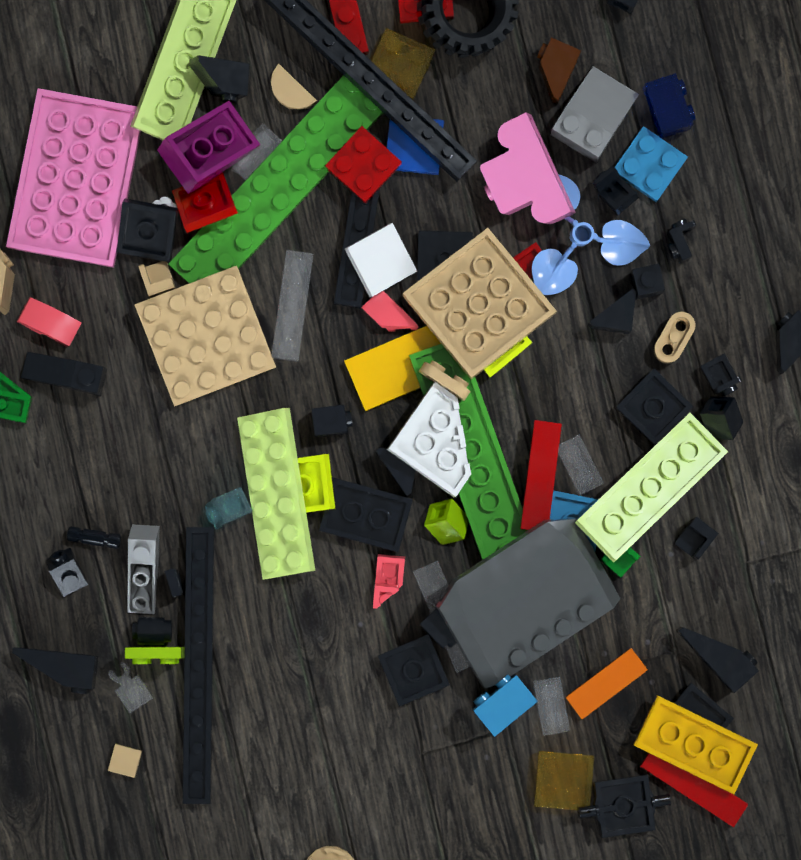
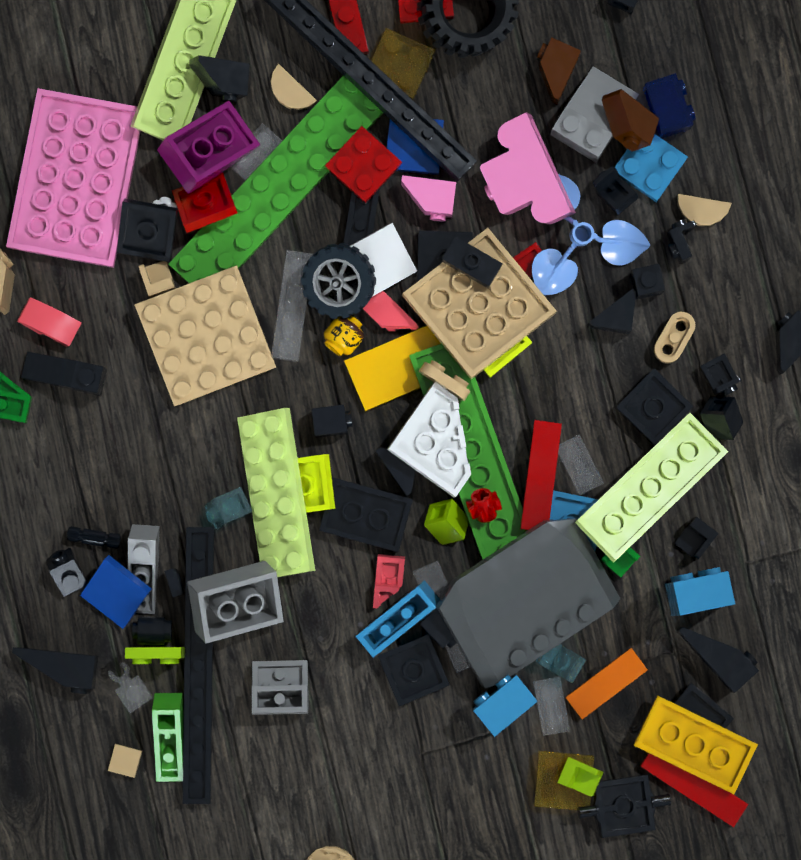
none -> blue tile [80,555,152,629]
none -> bright green slope [152,693,184,782]
none -> light grey brick [187,561,284,644]
none -> light grey brick [252,660,309,715]
none -> black wheel [301,243,376,319]
none -> yellow head [324,315,364,356]
none -> dark azure brick [356,580,441,658]
none -> bright pink slope [401,175,456,222]
none -> black plate [441,236,503,289]
none -> red gear [466,488,502,523]
none -> clear light blue bracket [536,644,586,683]
none -> lime panel [557,757,604,797]
none -> reddish brown slope [602,89,659,152]
none -> dark azure brick [665,567,735,616]
none -> tan tile [677,194,732,226]

